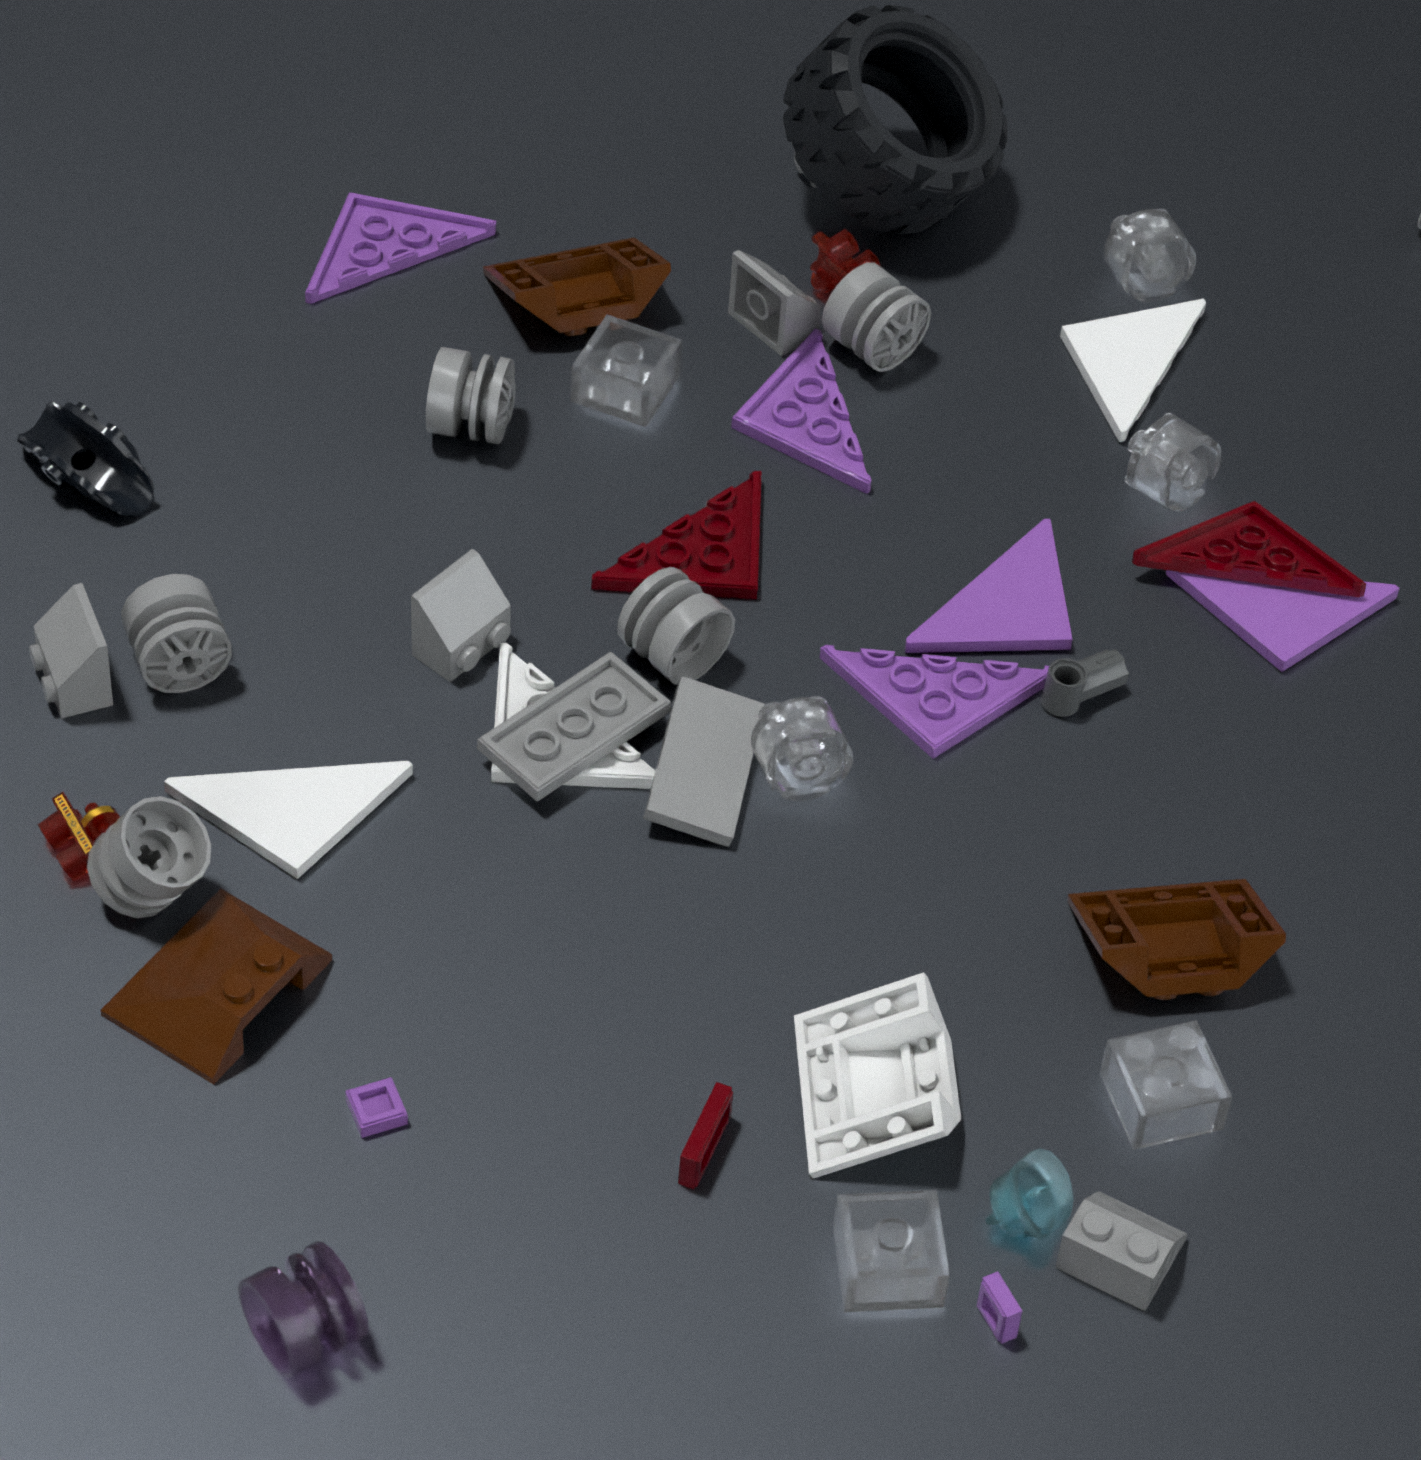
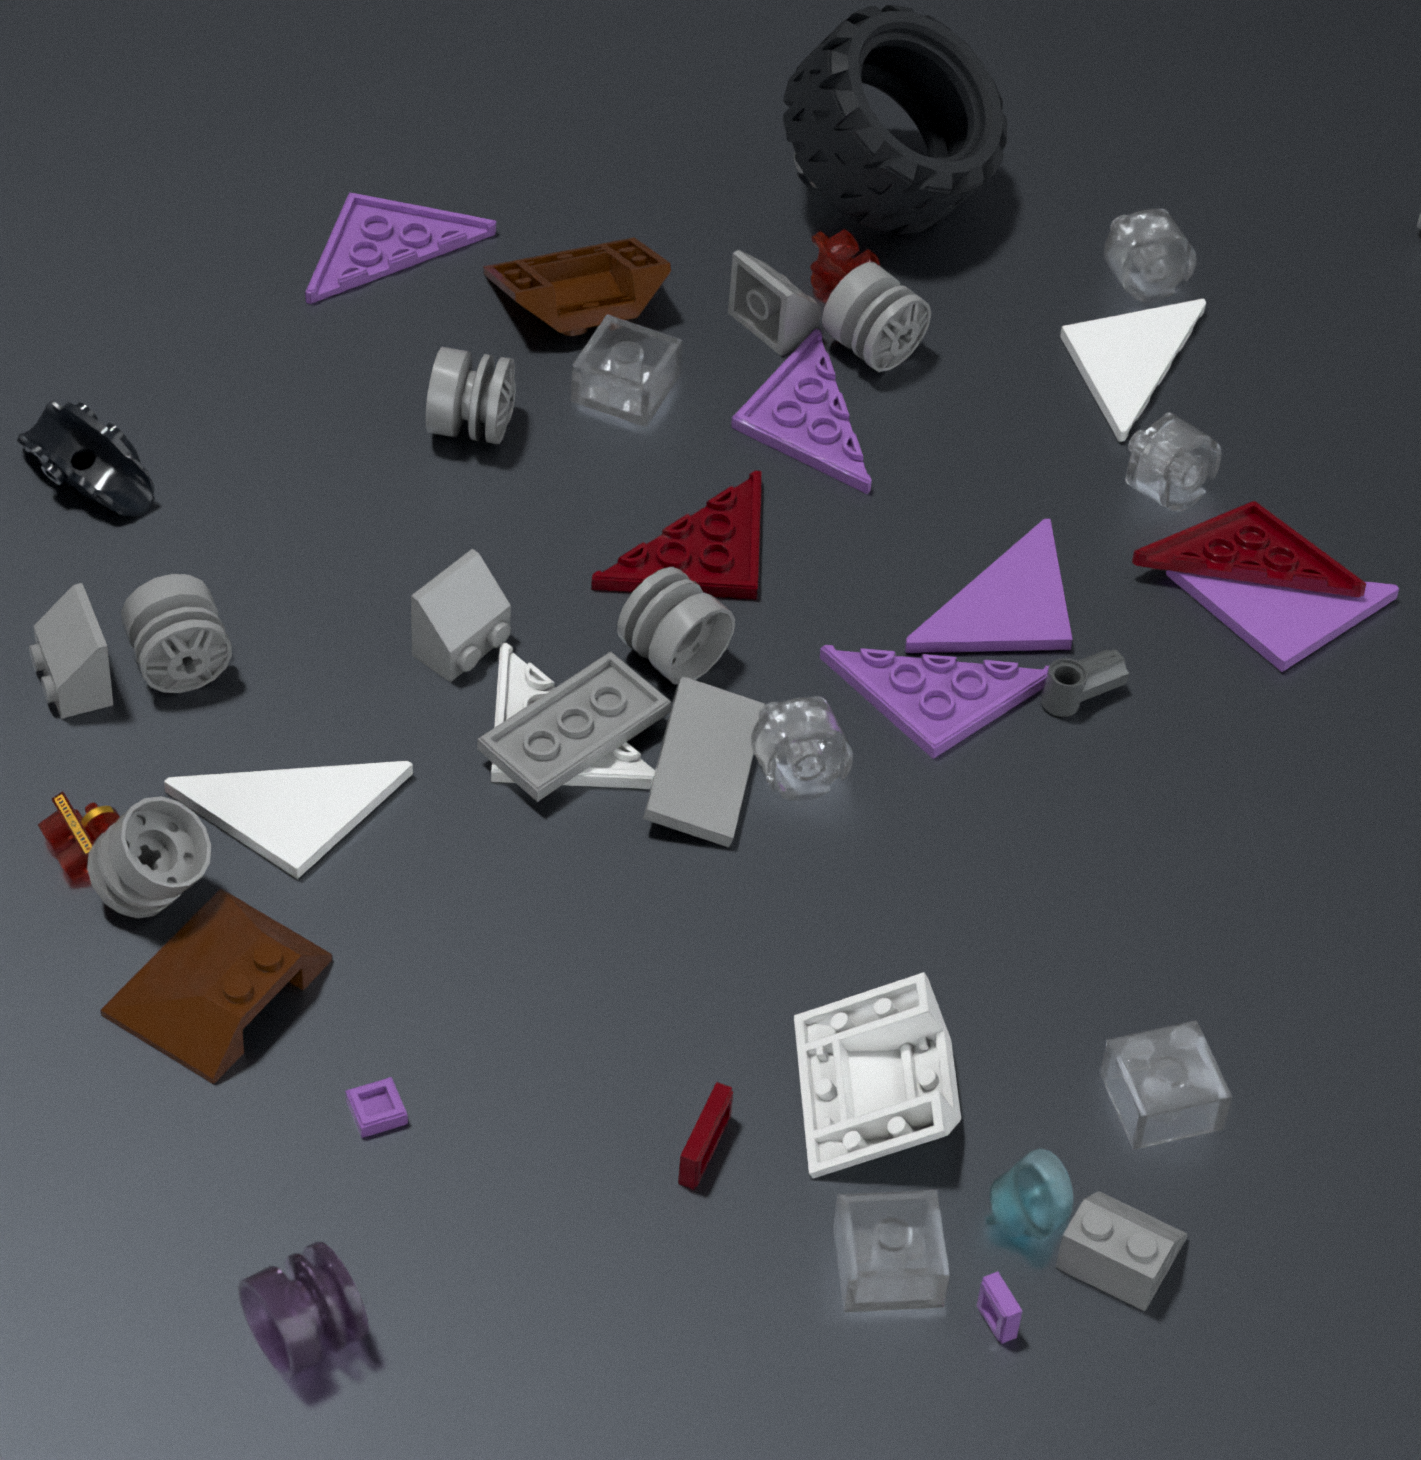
reddish brown slope [1068,879,1286,1000] -> none

